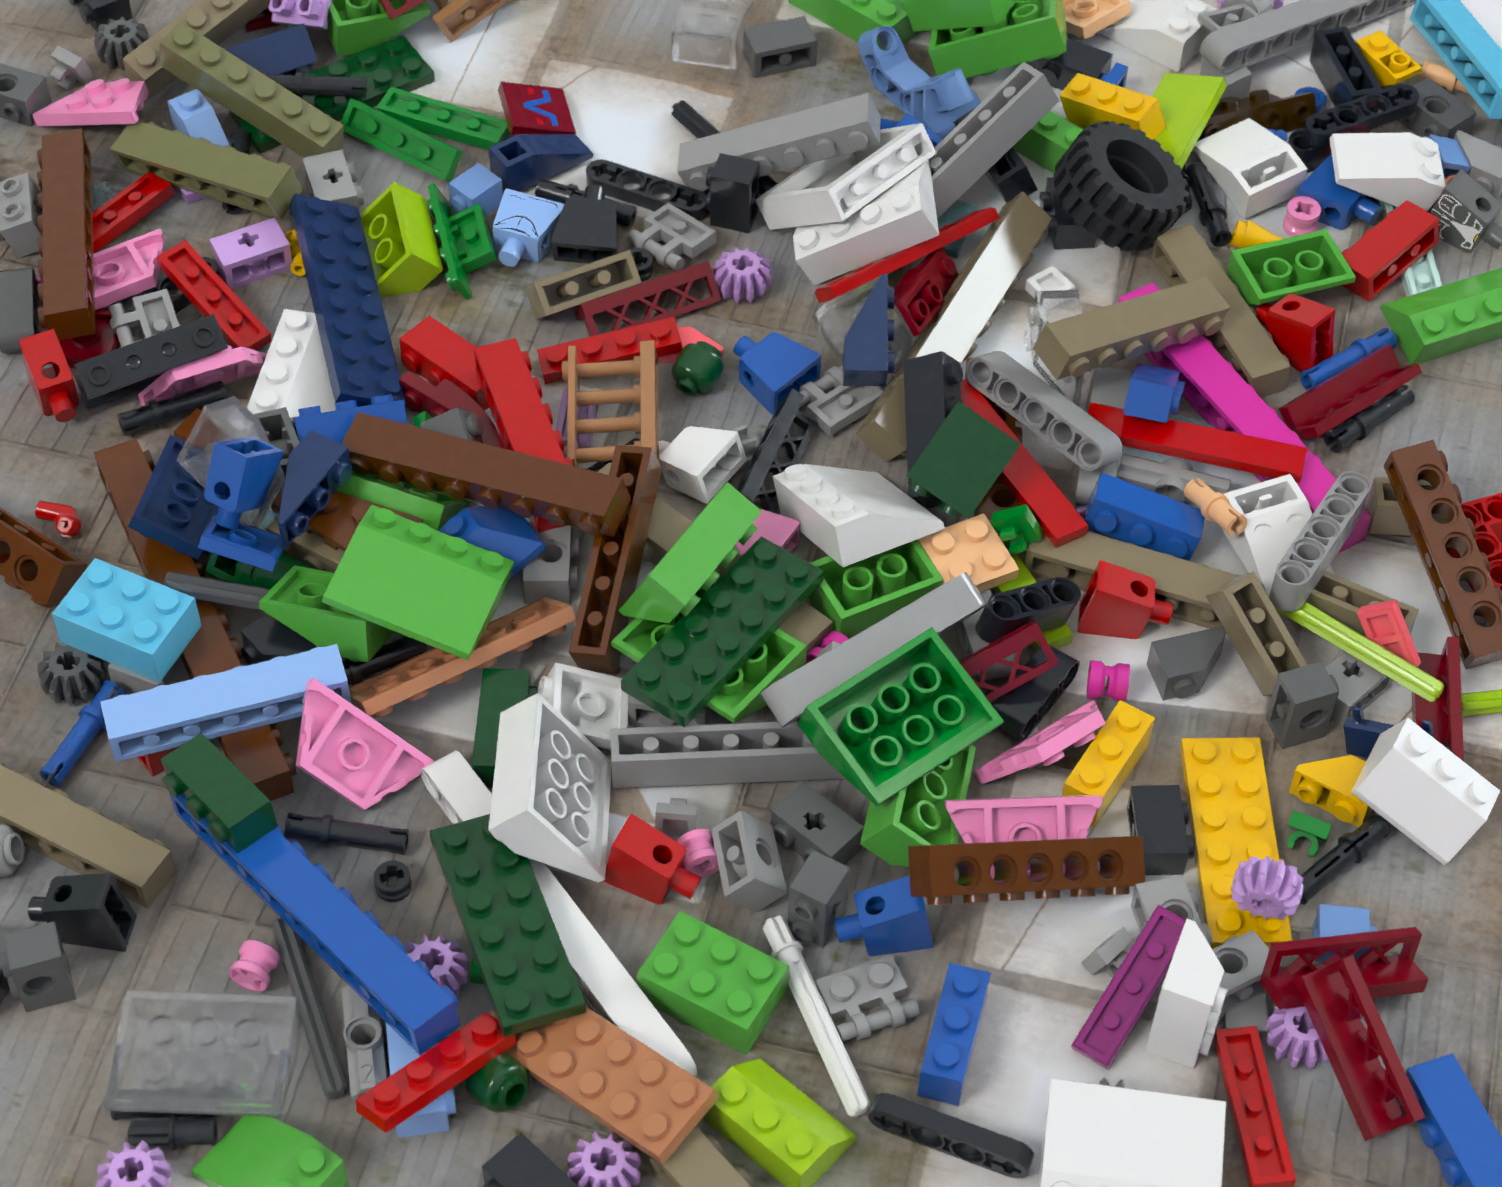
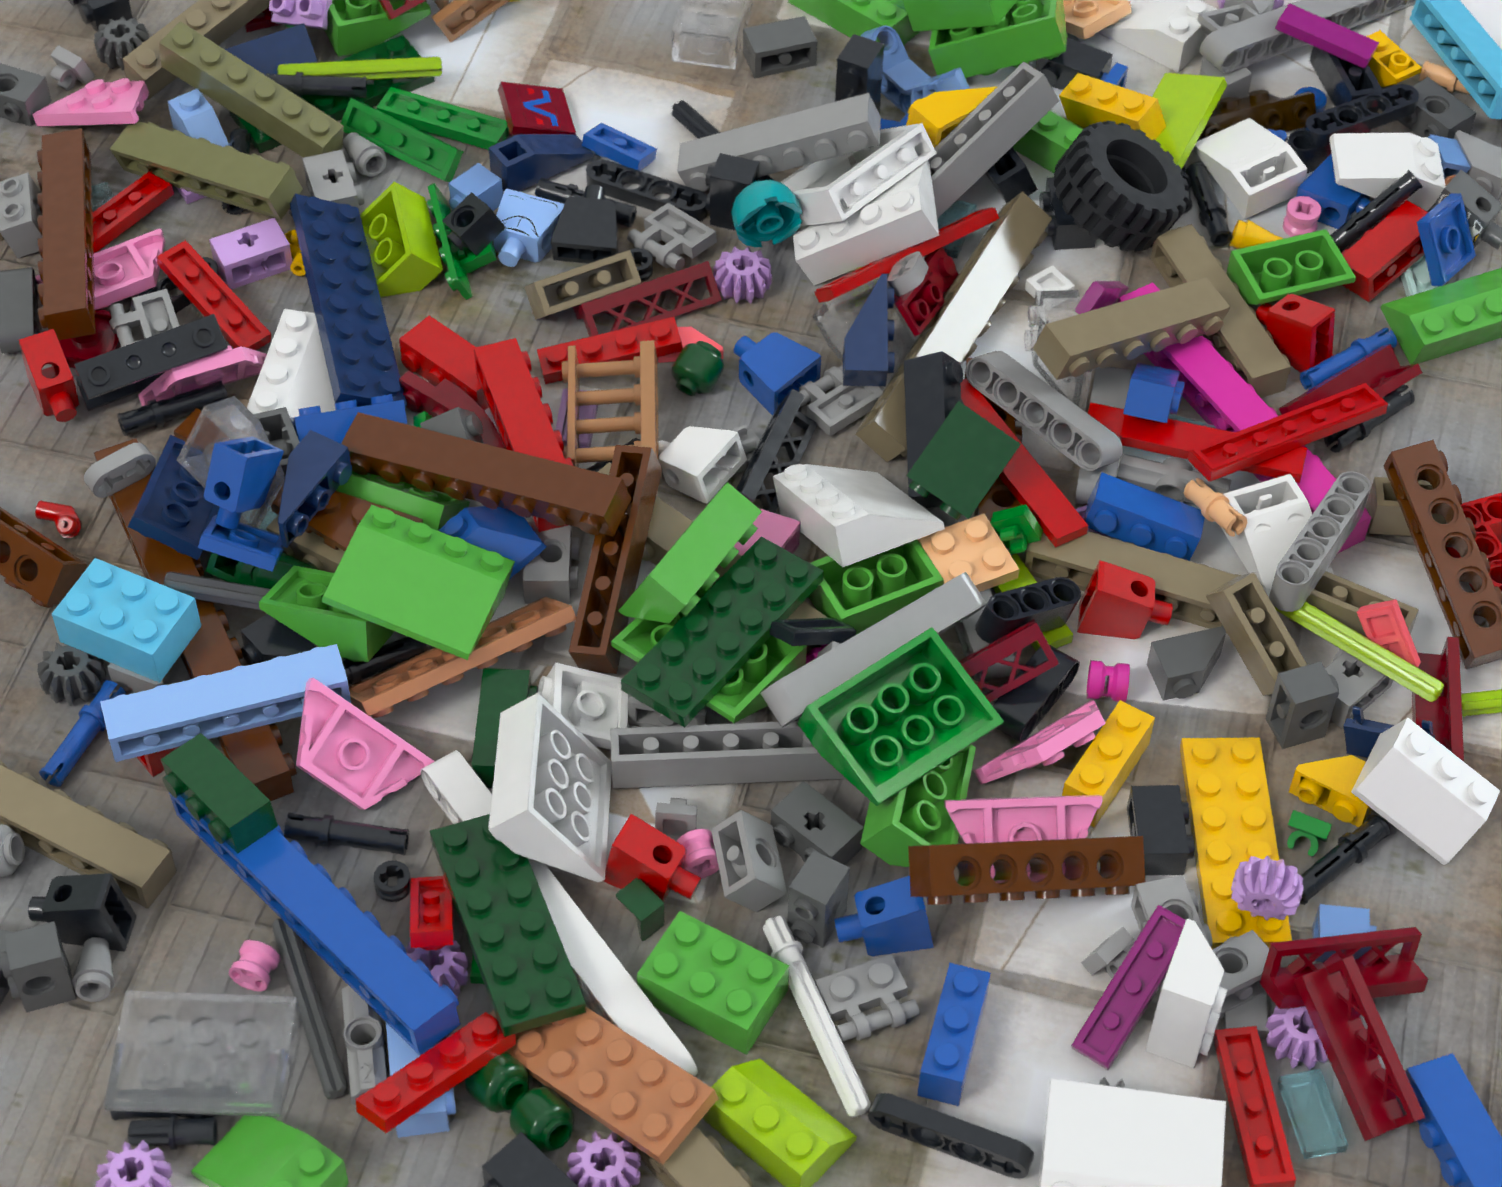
none -> light grey cone [72,937,115,1002]
none -> light grey beam [84,443,156,498]
none -> lime axle [278,57,442,80]
none -> light grey cone [343,132,386,177]
none -> red plate [410,876,454,951]
none -> black brick [442,192,506,257]
none -> dark green head [509,1087,574,1153]
none -> blue plate [582,122,657,171]
none -> dark green slope [616,878,665,941]
none -> teal cylinder [731,180,803,248]
none -> black tile [770,618,857,646]
none -> black brick [835,34,884,114]
none -> light grey beam [887,251,929,296]
none -> yellow slope [906,86,998,148]
none -> magenta tile [1075,281,1129,314]
none -> red tile [1188,383,1388,482]
none -> magenta tile [1275,3,1379,68]
none -> clear light blue tile [1278,1069,1348,1159]
none -> black pin [1330,170,1423,253]
none -> blue tile [1417,193,1476,286]

